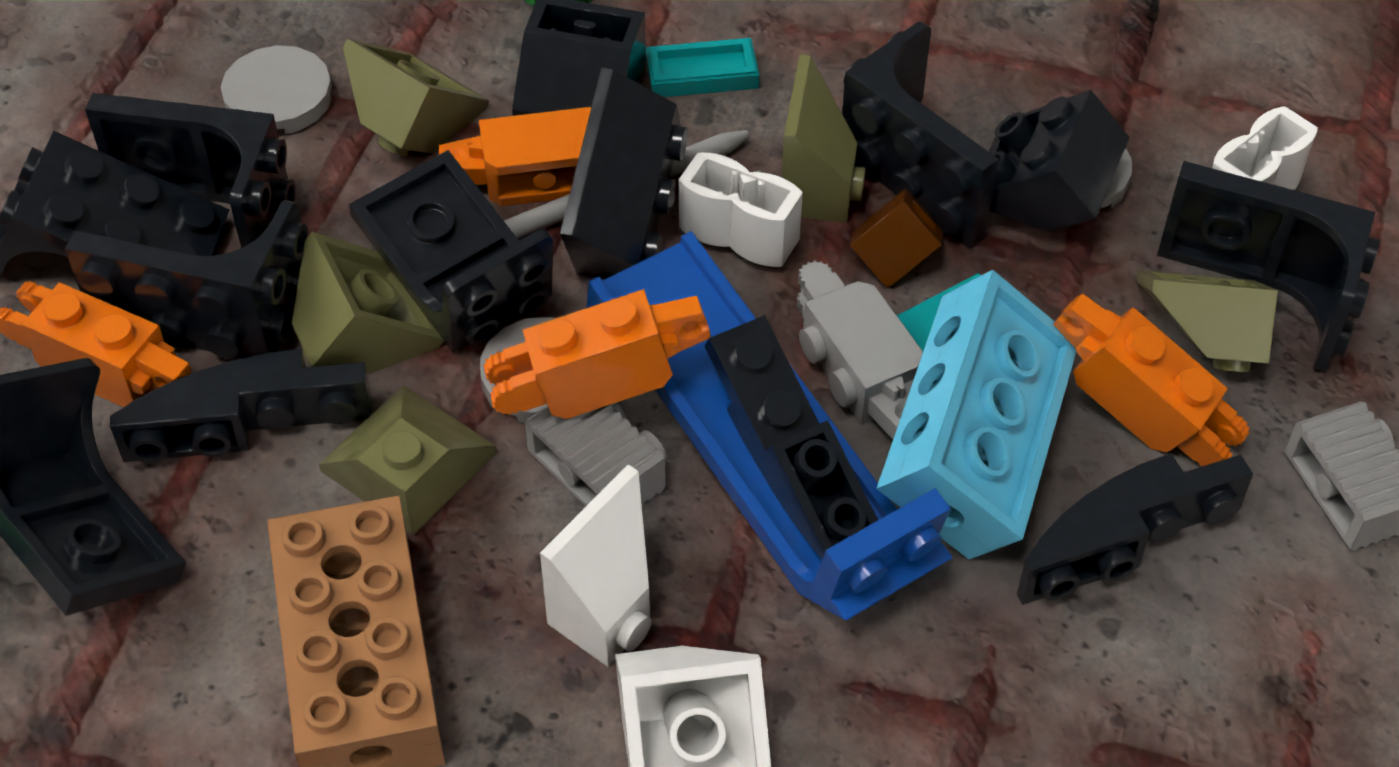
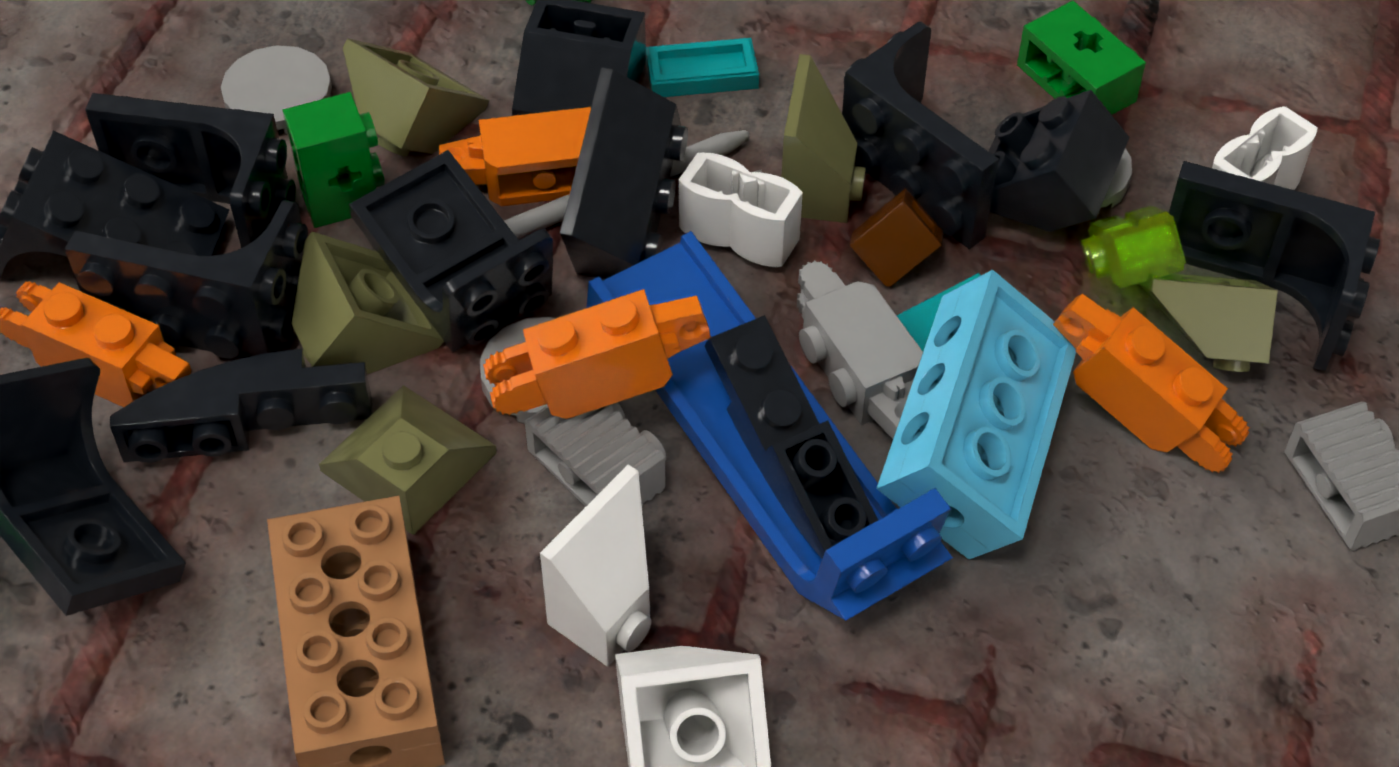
black slope [1017,453,1253,605] -> none
none -> green brick [282,92,385,228]
none -> green brick [1017,0,1146,115]
none -> clear neon green brick [1081,205,1186,288]

